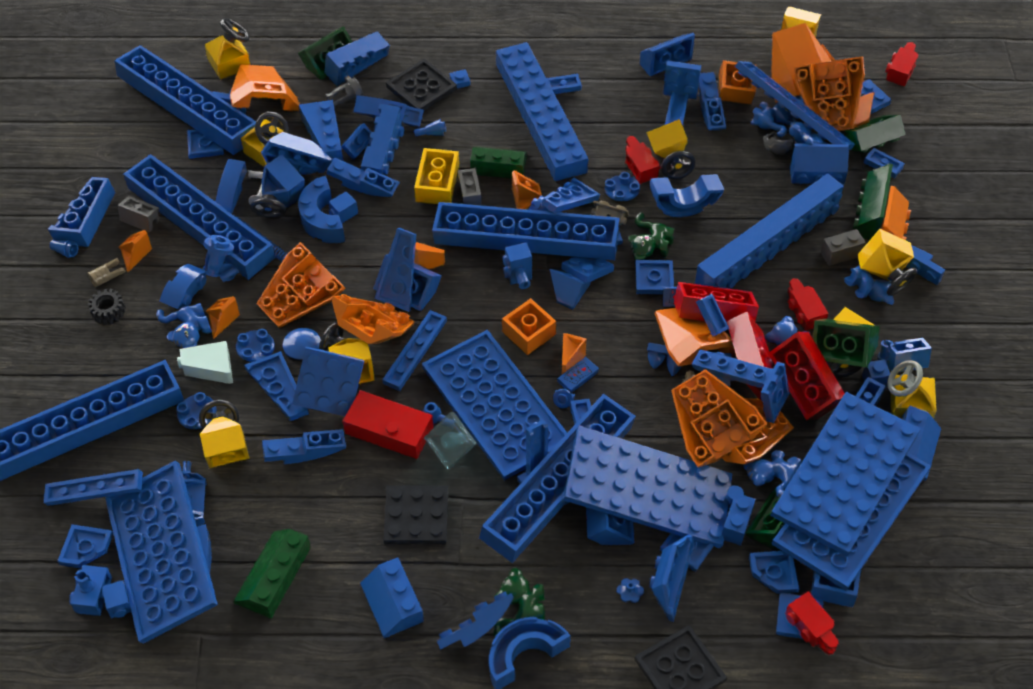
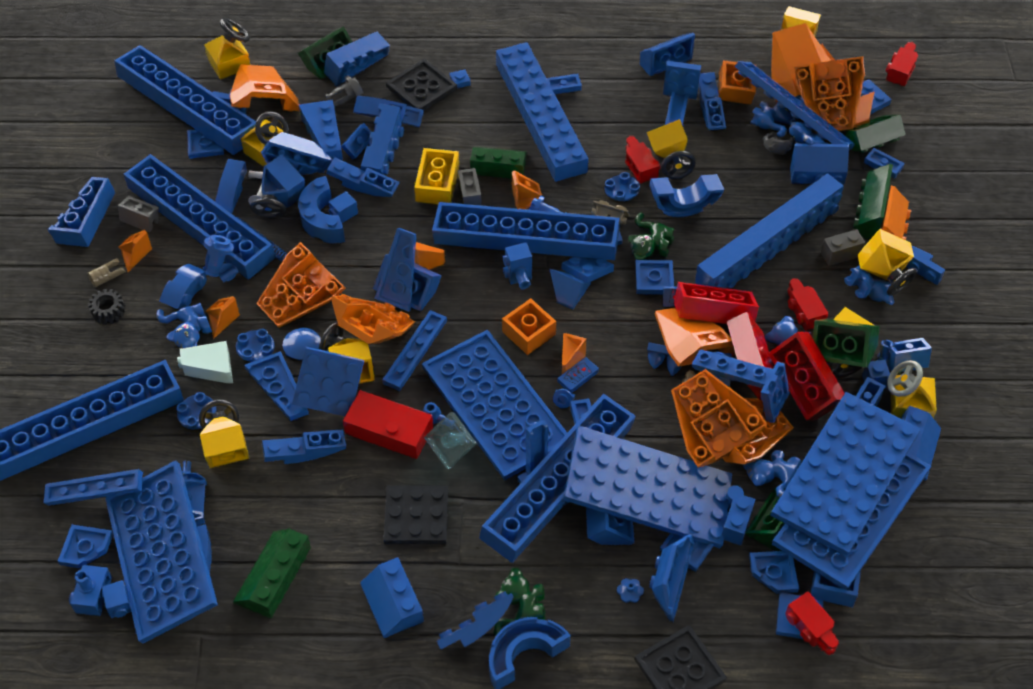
blue cone [50,239,78,258] -> none
blue cone [414,119,447,136] -> none
blue wing [541,178,600,213] -> none
blue tile [696,294,729,336] -> none

